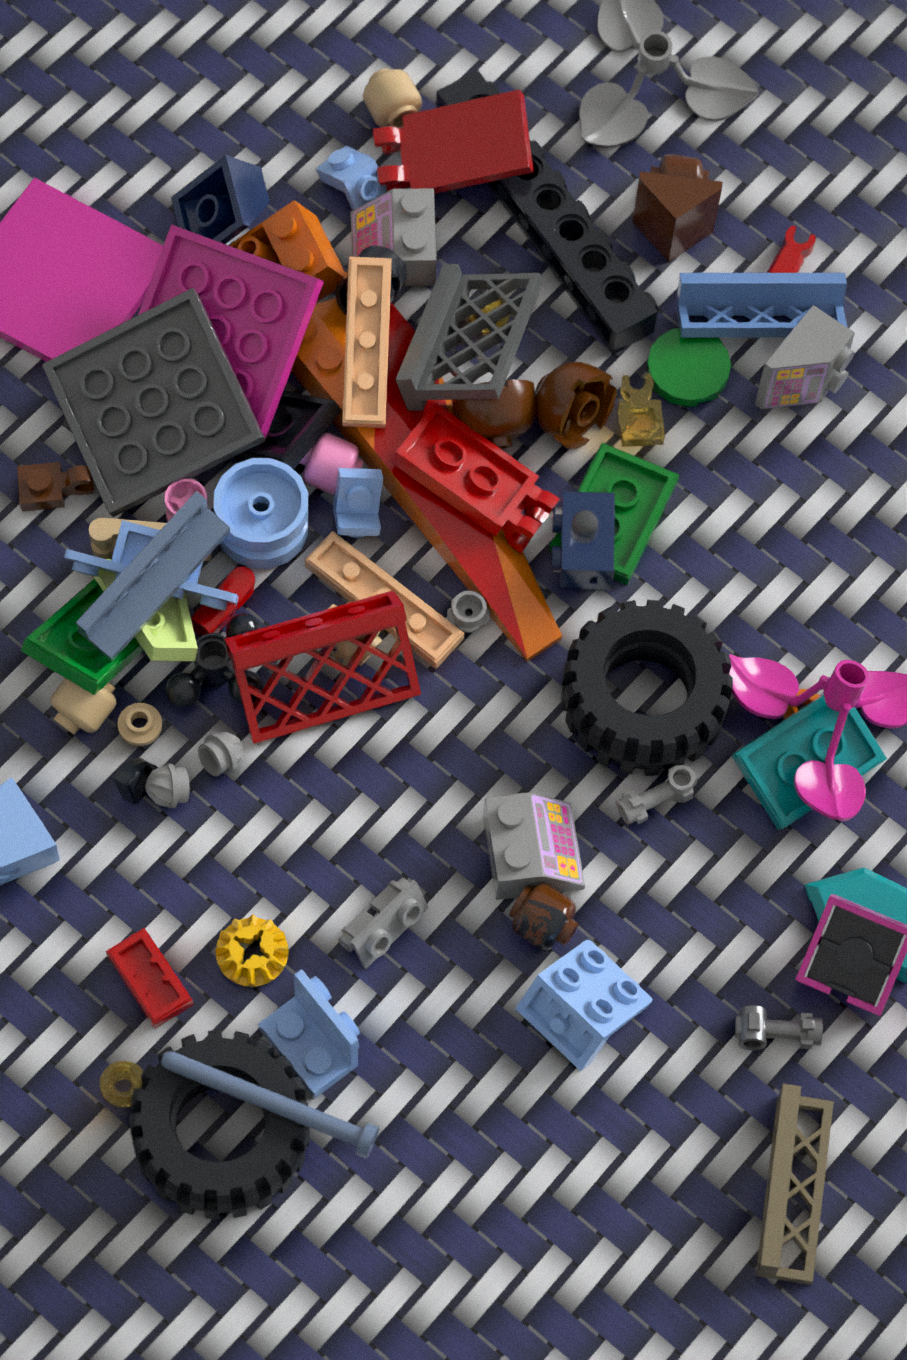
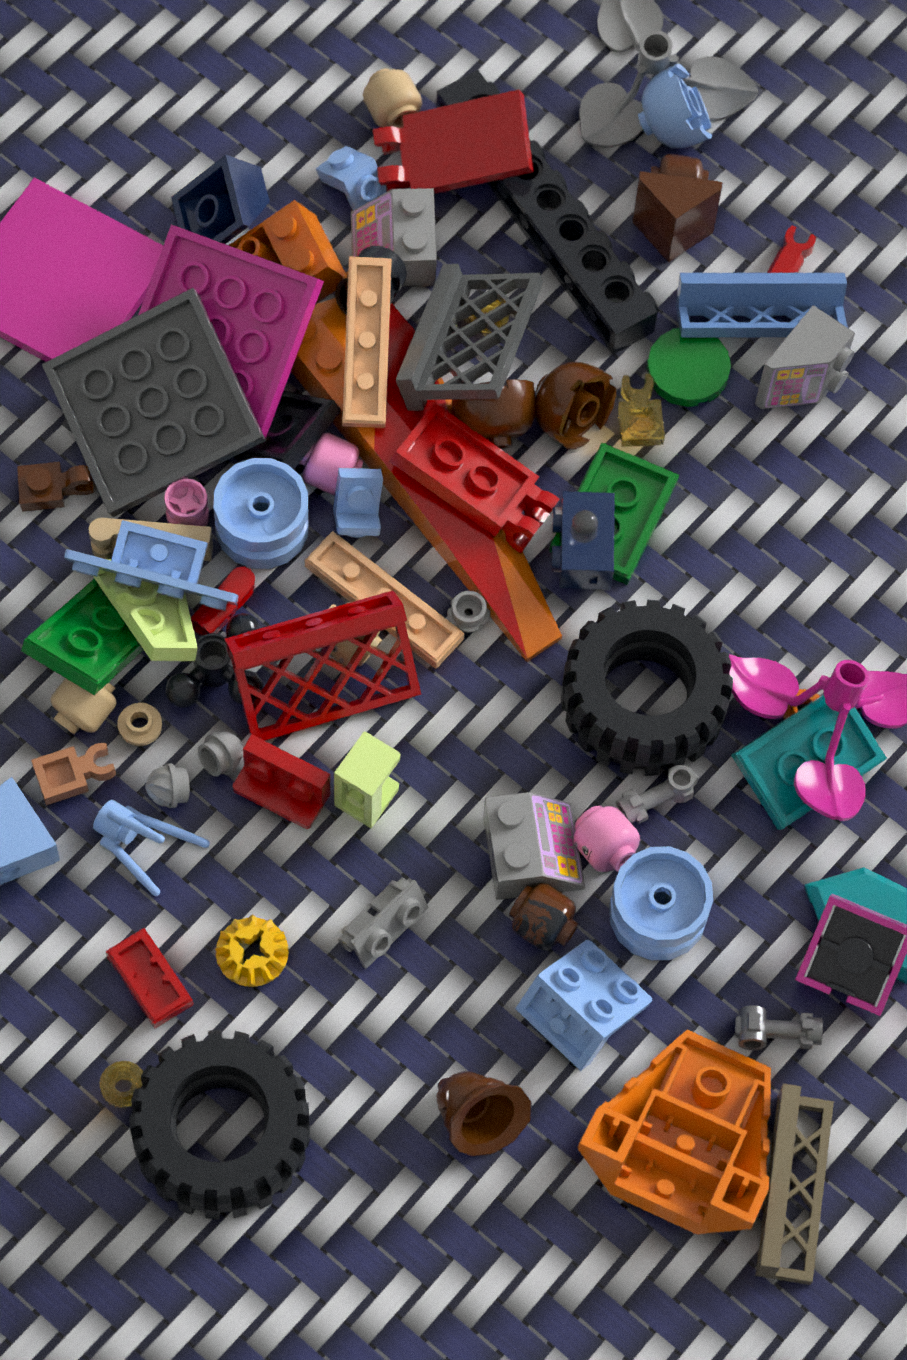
sand blue fence [76,491,230,661] -> none
black tile [113,758,158,805] -> none
sand blue bar [161,1051,379,1158] -> none
light blue bracket [258,969,360,1099] -> none
none -> nougat plate [31,743,116,805]
none -> light blue plant [93,800,210,896]
none -> red bracket [233,734,331,829]
none -> yellowish green panel [334,731,400,829]
none -> reddish brown piece [436,1071,531,1156]
none -> bright pink head [573,806,640,872]
none -> orange wedge [578,1030,771,1234]
none -> light blue wheel [609,846,713,961]
none -> light blue cylinder [638,64,712,148]

